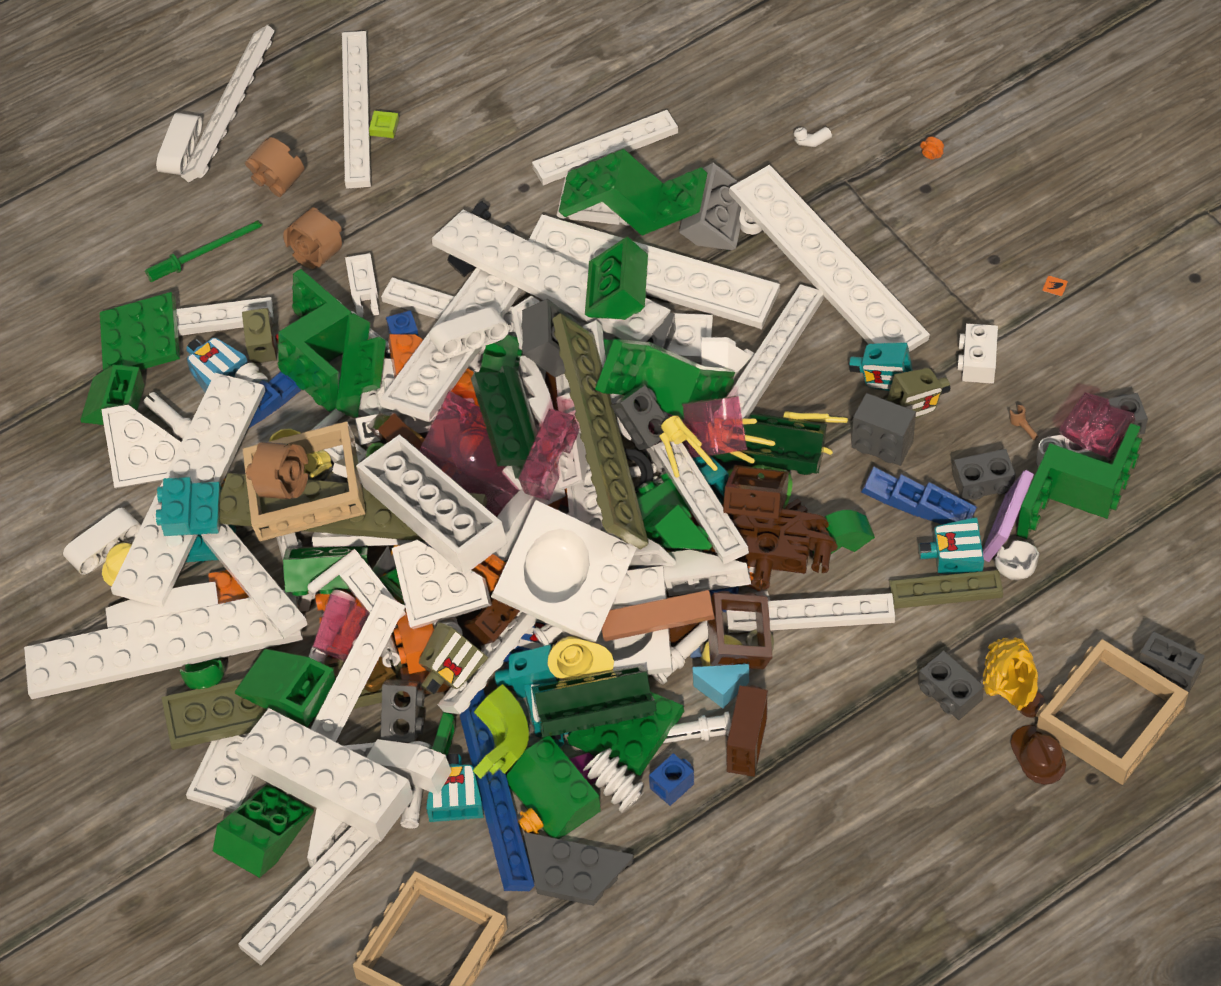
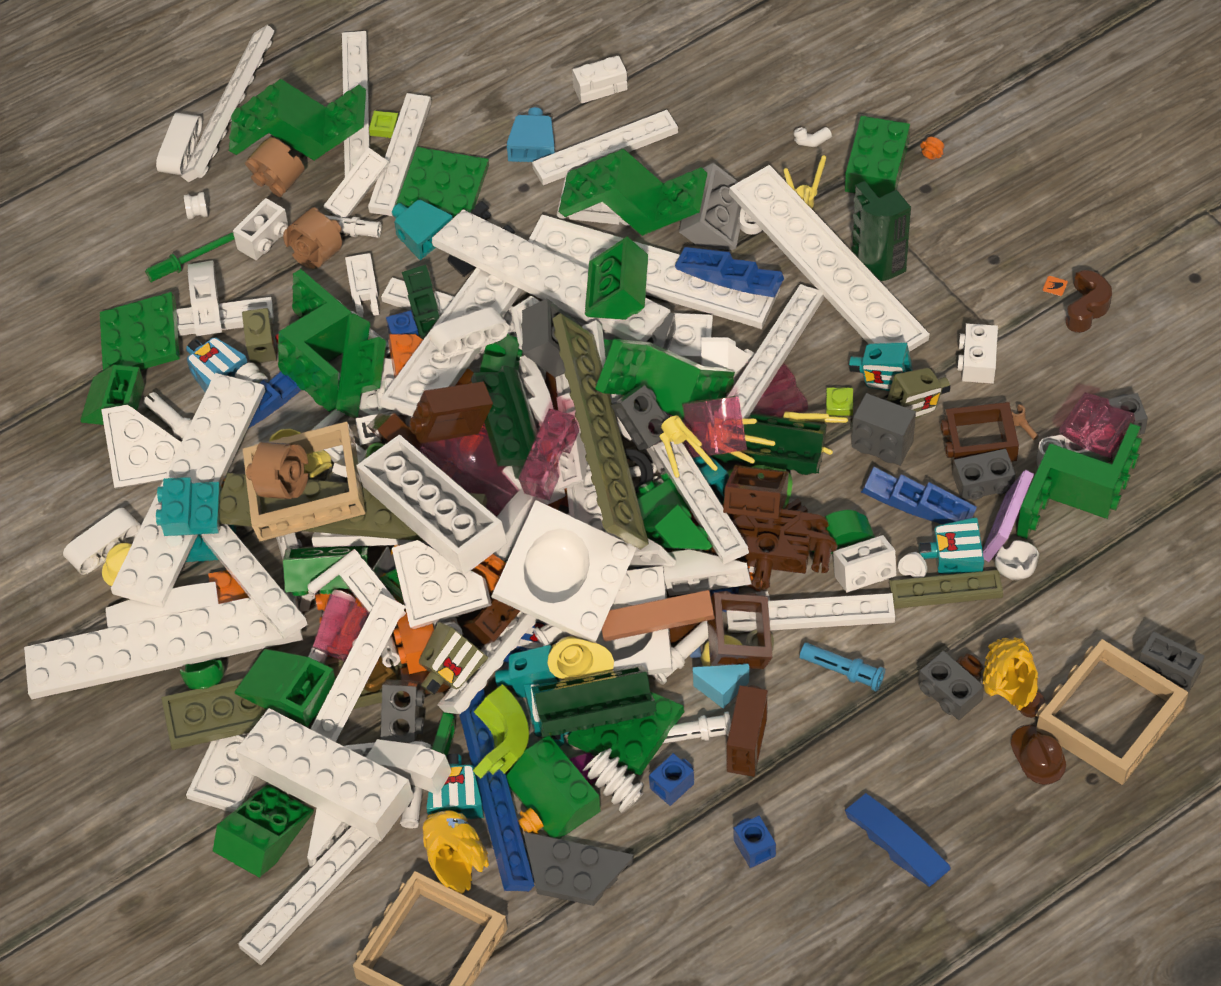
none -> white wheel [184,192,208,220]
none -> white slope [188,260,222,336]
none -> green bracket [229,79,366,161]
none -> white brick [233,198,289,261]
none -> white tile [324,147,389,218]
none -> white pin [325,215,382,238]
none -> white plate [368,93,431,216]
none -> teal torso [392,200,453,260]
none -> green plate [396,147,489,218]
none -> dark green slope [402,265,442,340]
none -> reddish brown window [410,381,493,444]
none -> yellow head [423,811,489,894]
none -> dark azure torso [507,107,555,162]
none -> white brick [572,56,627,104]
none -> blue slope [675,247,784,298]
none -> blue brick [734,816,776,868]
none -> clear pink slope [751,364,808,417]
none -> light yellow plant [783,155,826,209]
none -> dark azure pin [799,642,885,691]
none -> lime plate [826,388,853,416]
none -> white brick [833,535,896,593]
none -> green brick [845,116,910,198]
none -> blue slope [845,793,951,887]
none -> dark green brick [851,181,911,281]
none -> white piece [898,552,927,578]
none -> reddish brown window [941,402,1019,464]
none -> reddish brown plate [956,653,983,679]
none -> reddish brown animal [1066,270,1112,333]

